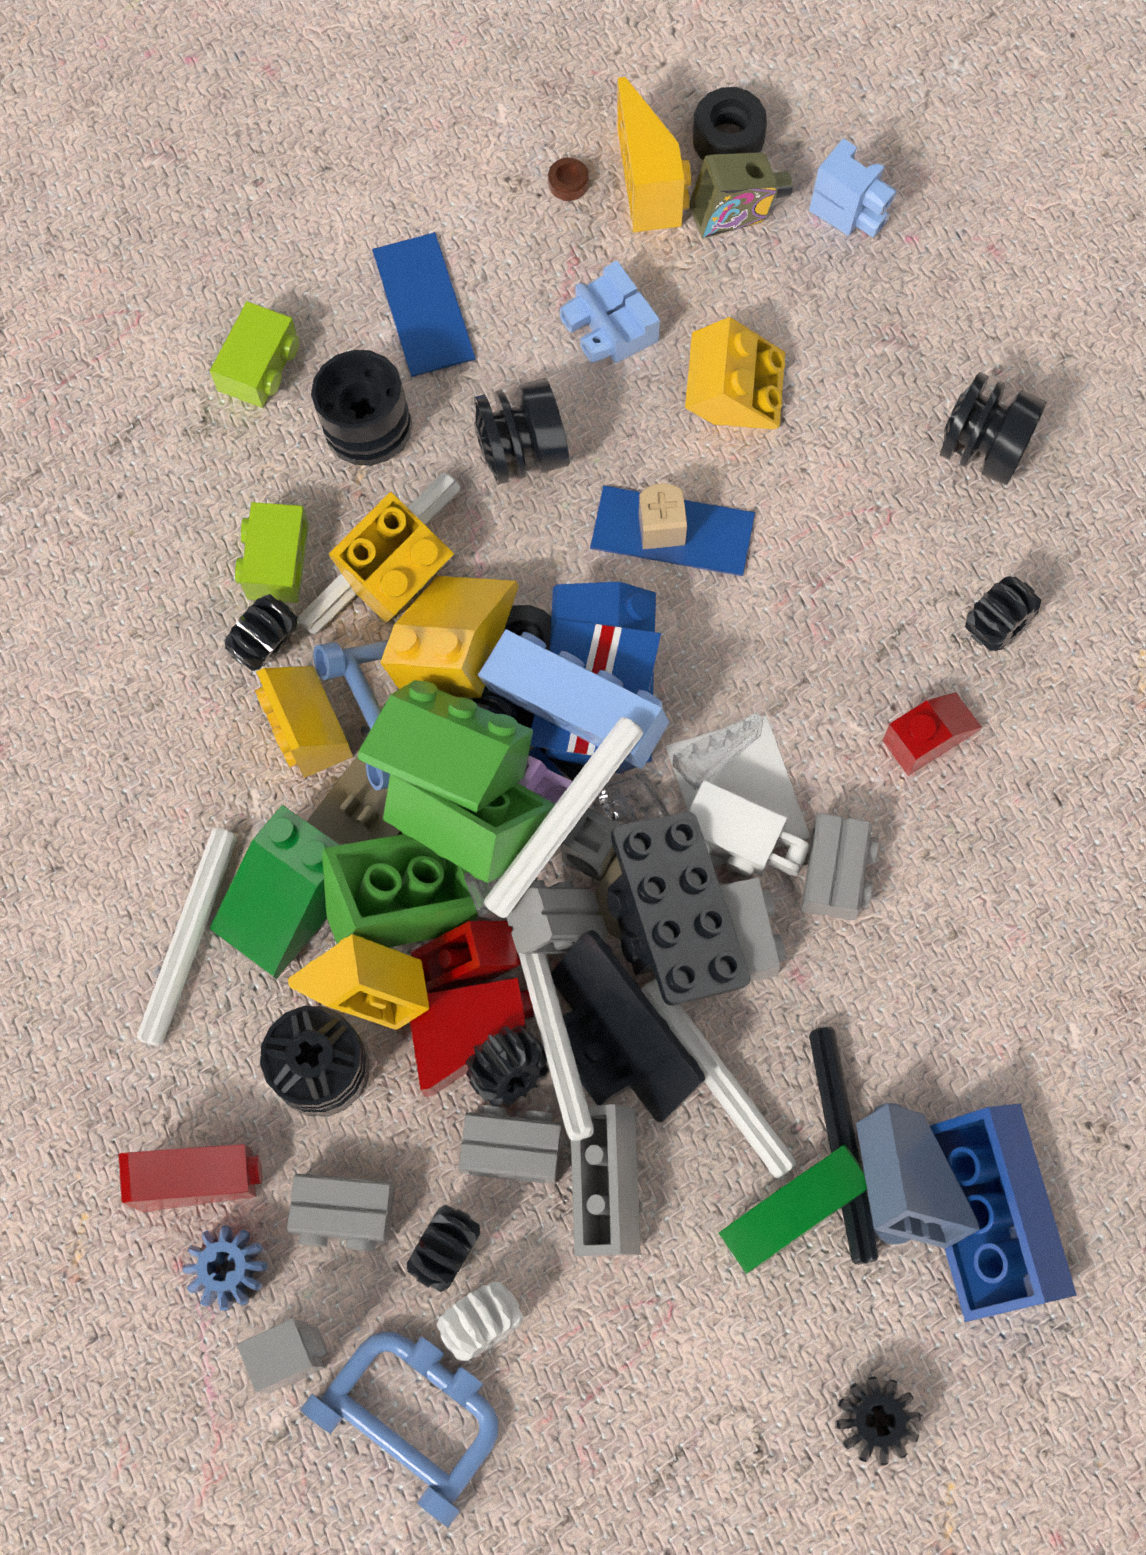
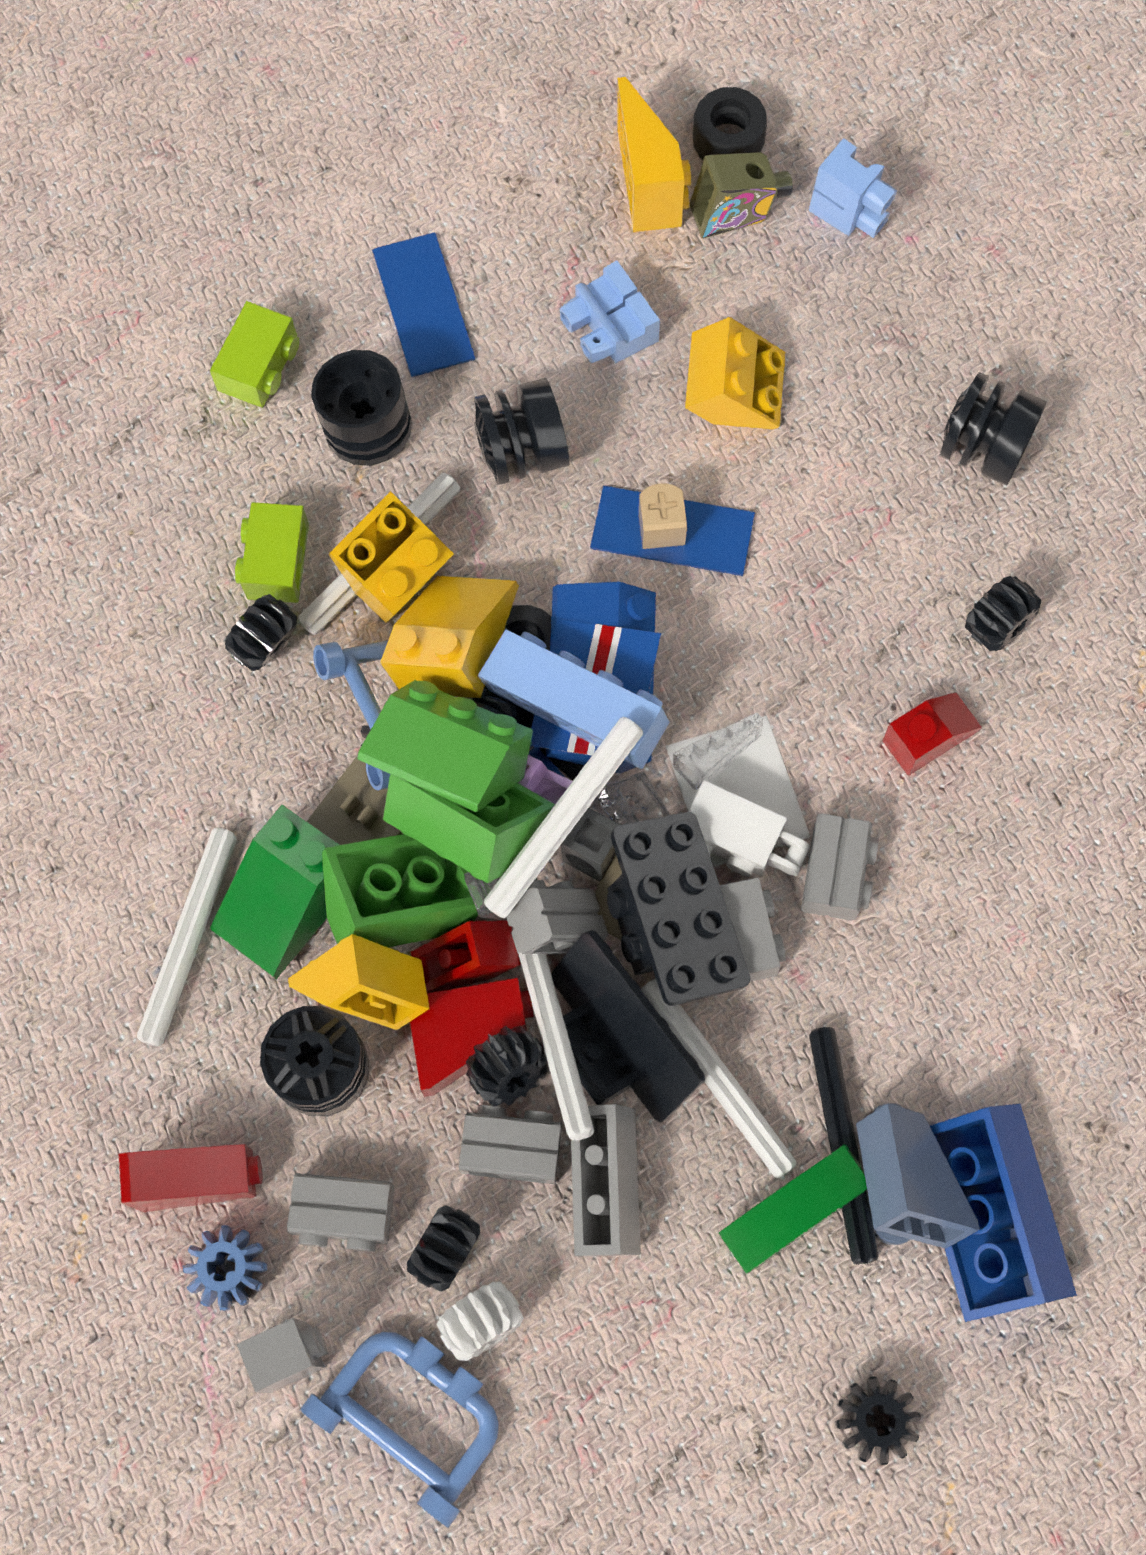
yellow slope [254,666,353,778] -> none
copper tile [548,158,589,201] -> none

